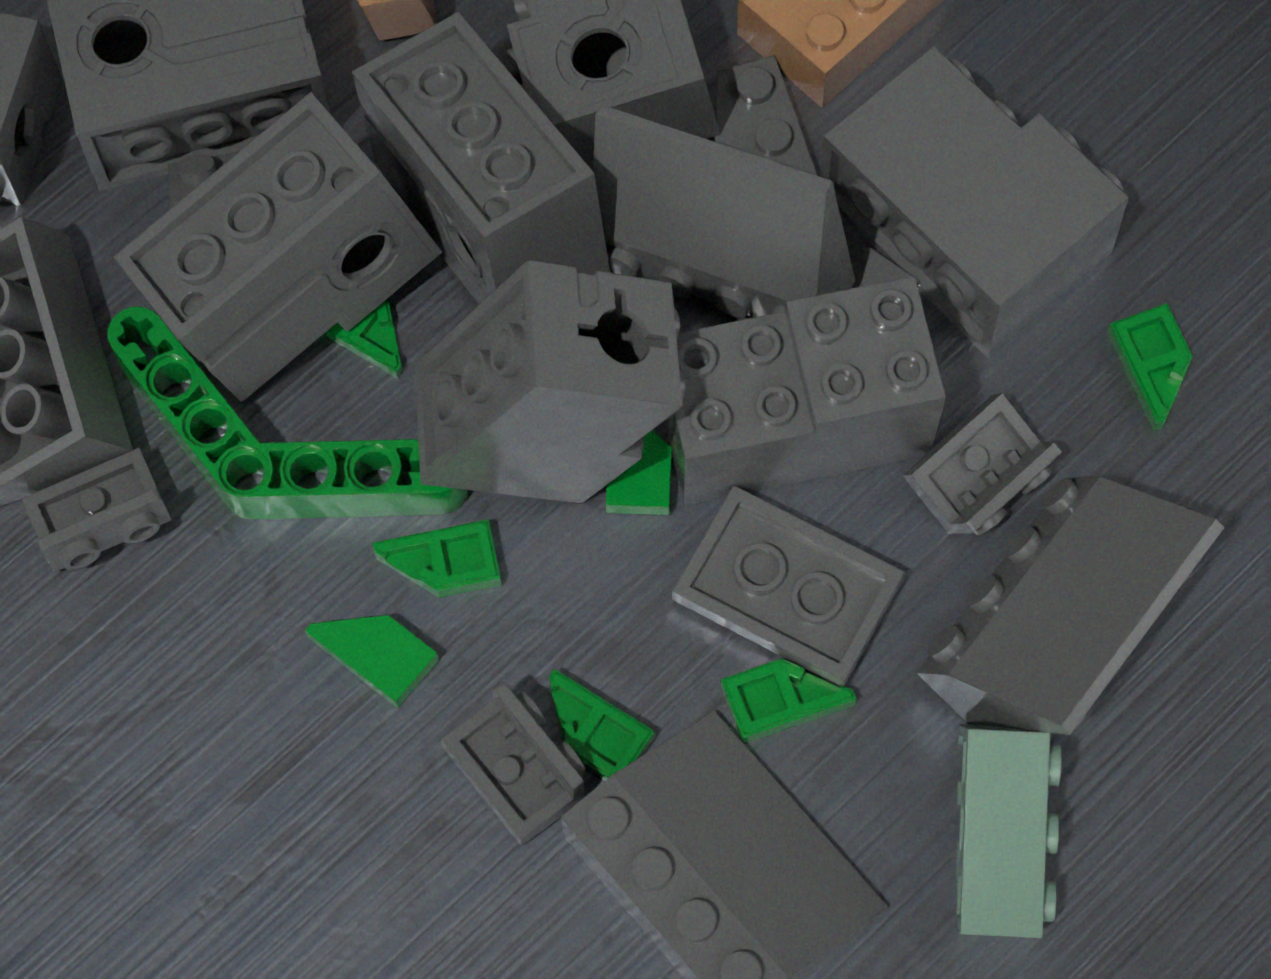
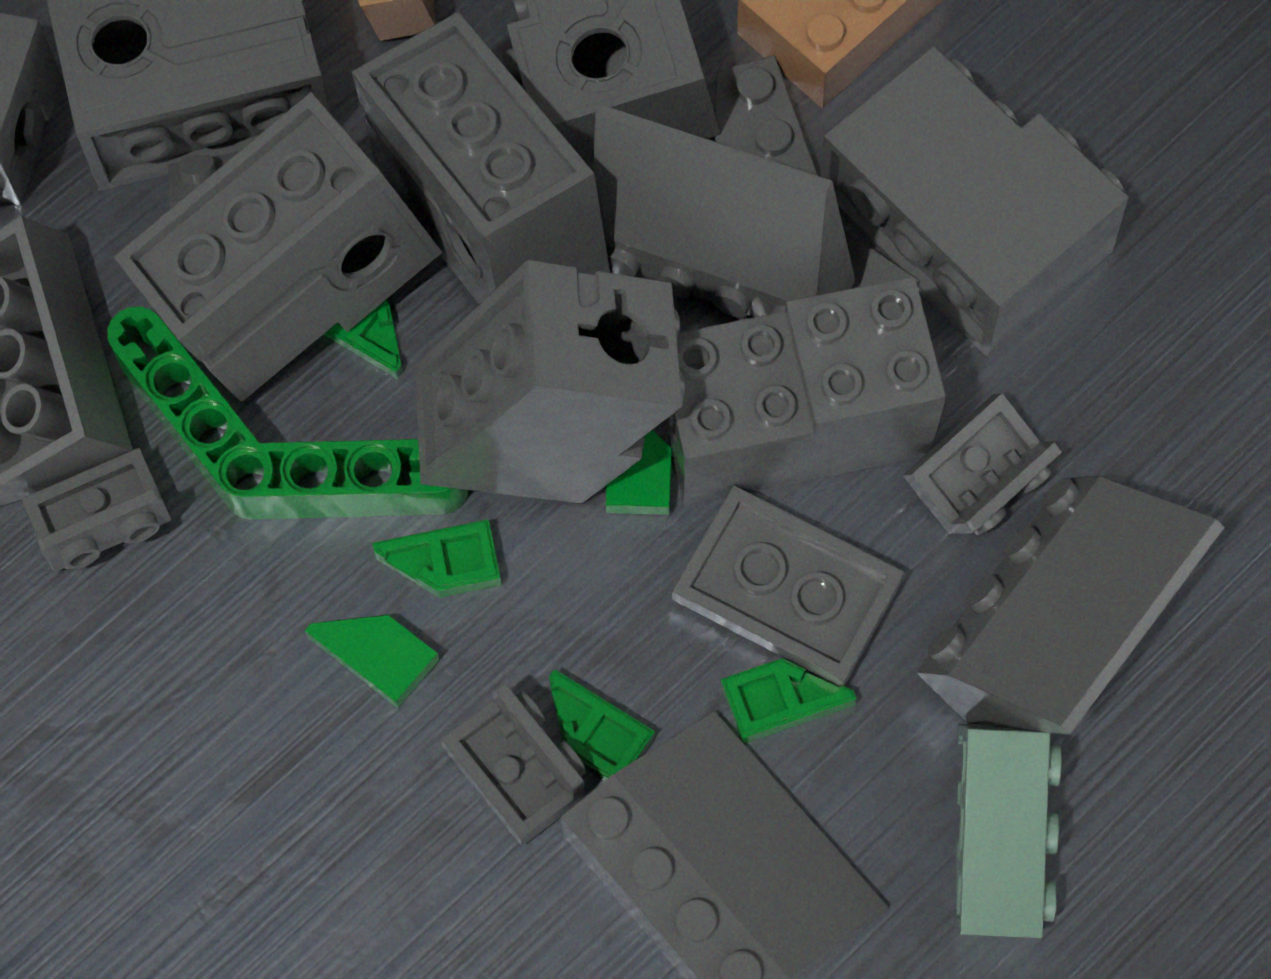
green tile [1107,303,1193,431] -> none

